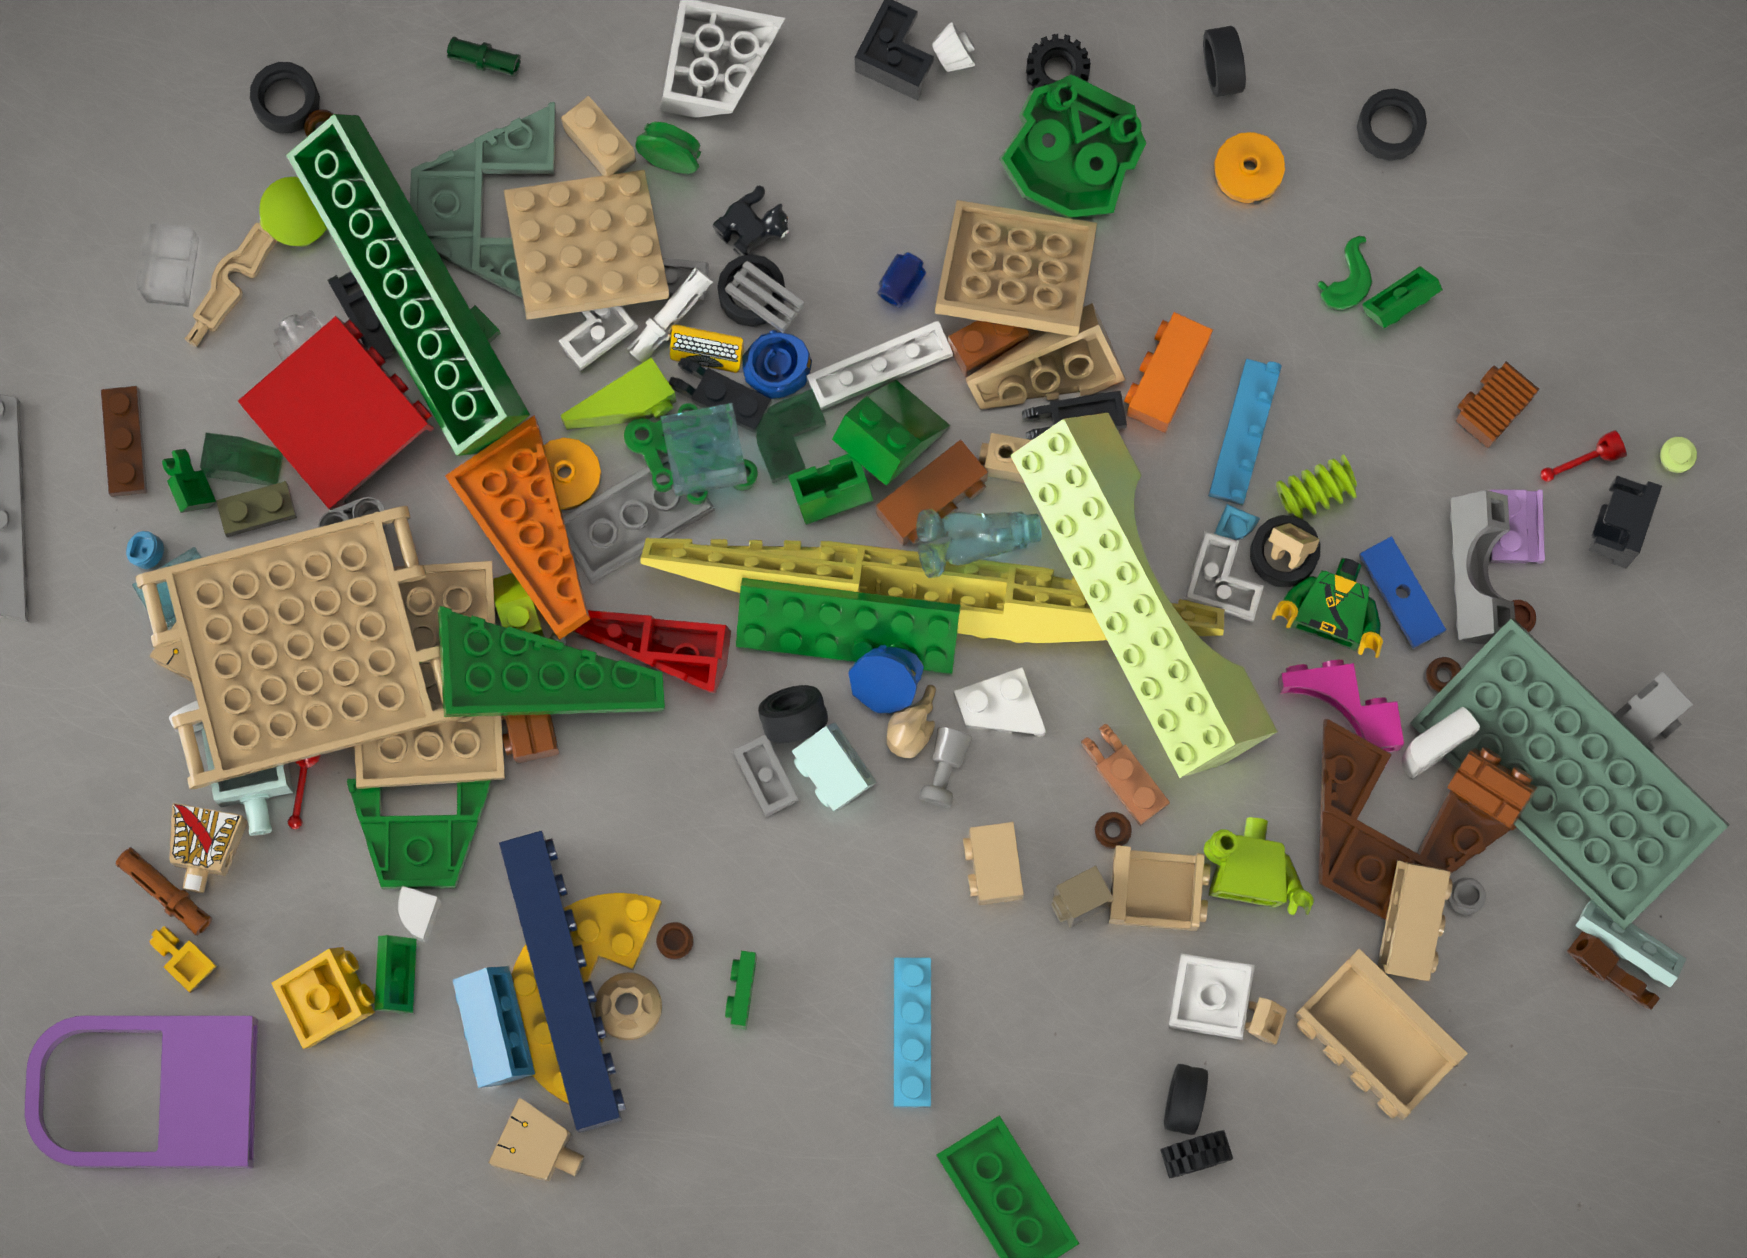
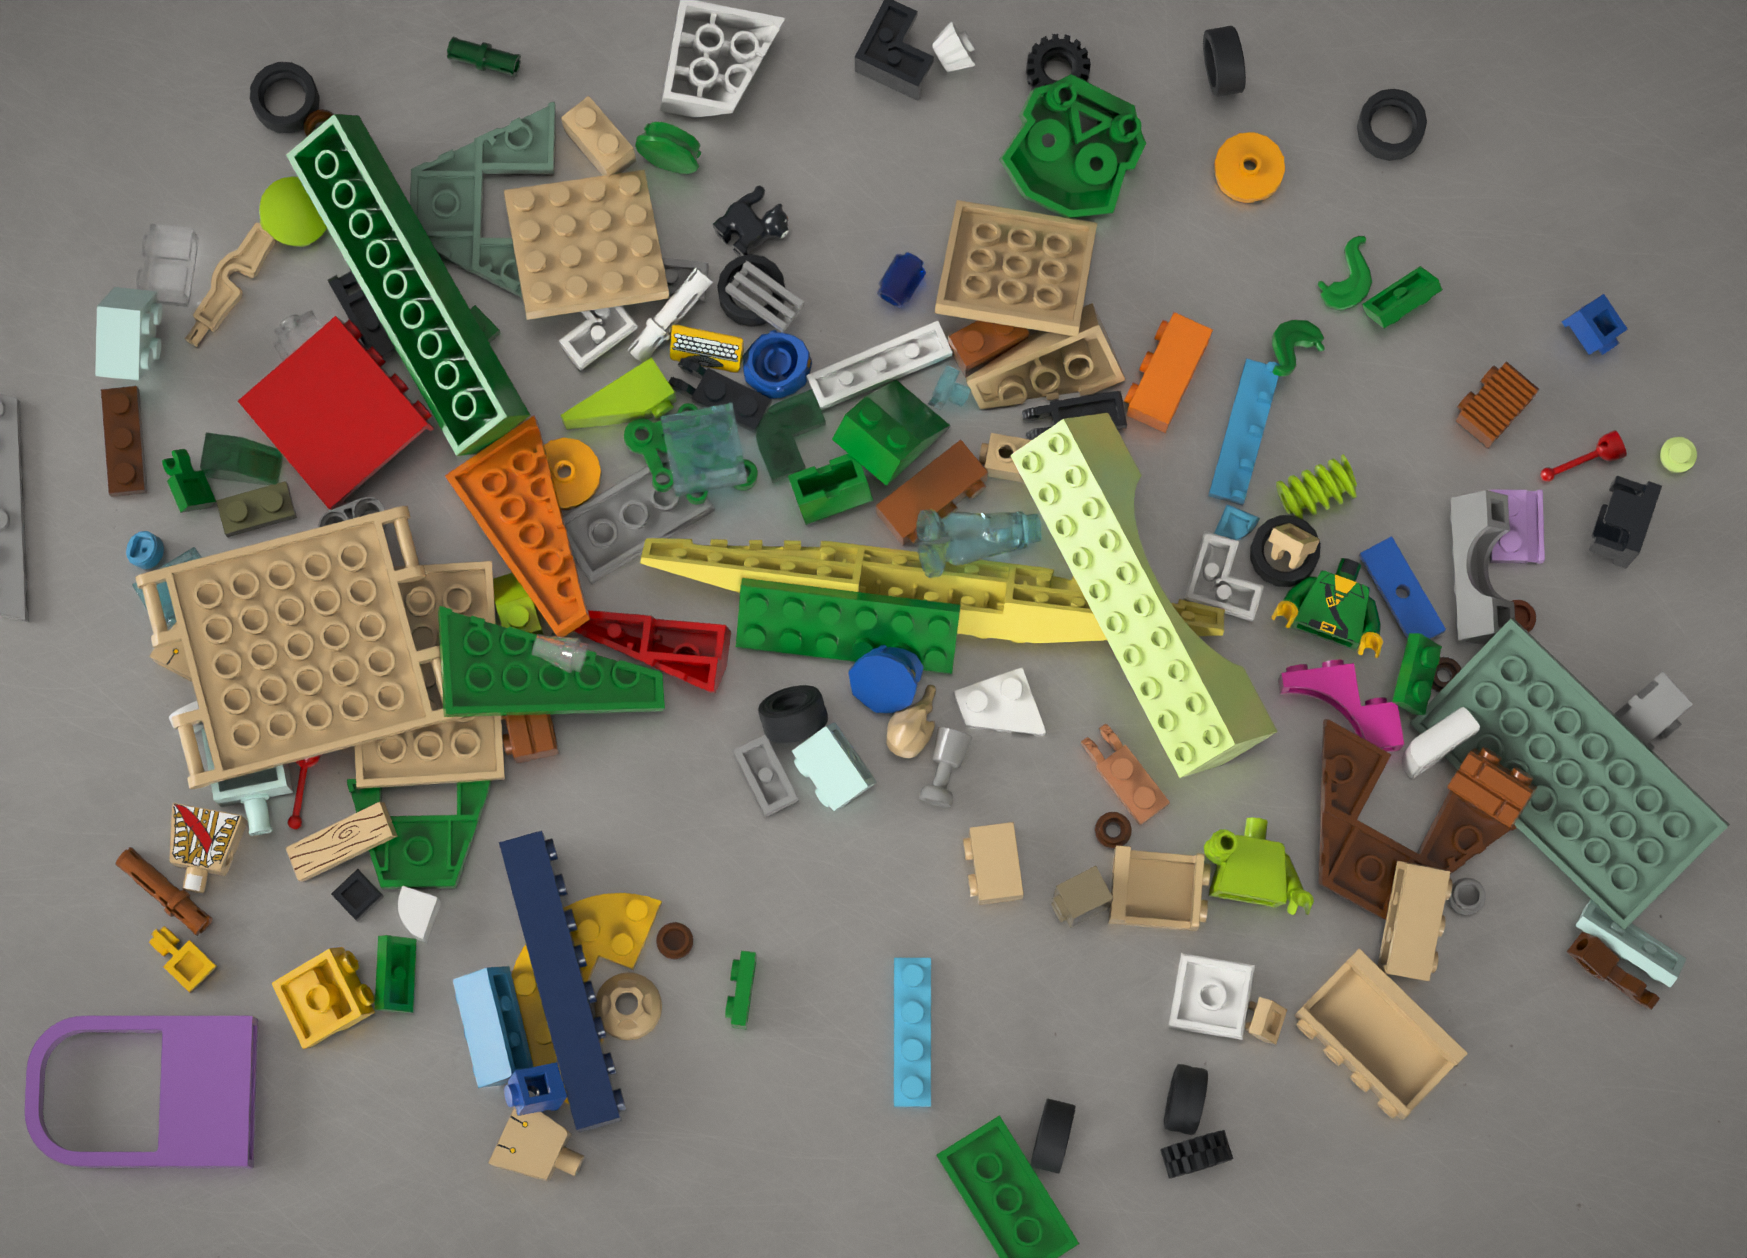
none -> light aqua brick [95,287,162,380]
none -> tan tile [286,802,397,882]
none -> black tile [331,869,384,922]
none -> blue brick [504,1062,567,1116]
none -> clear cone [532,634,589,674]
none -> clear light blue tile [928,365,971,410]
none -> black tyre [1030,1098,1076,1174]
none -> green piece [1272,319,1325,376]
none -> green plate [1392,633,1442,715]
none -> blue brick [1562,294,1628,355]

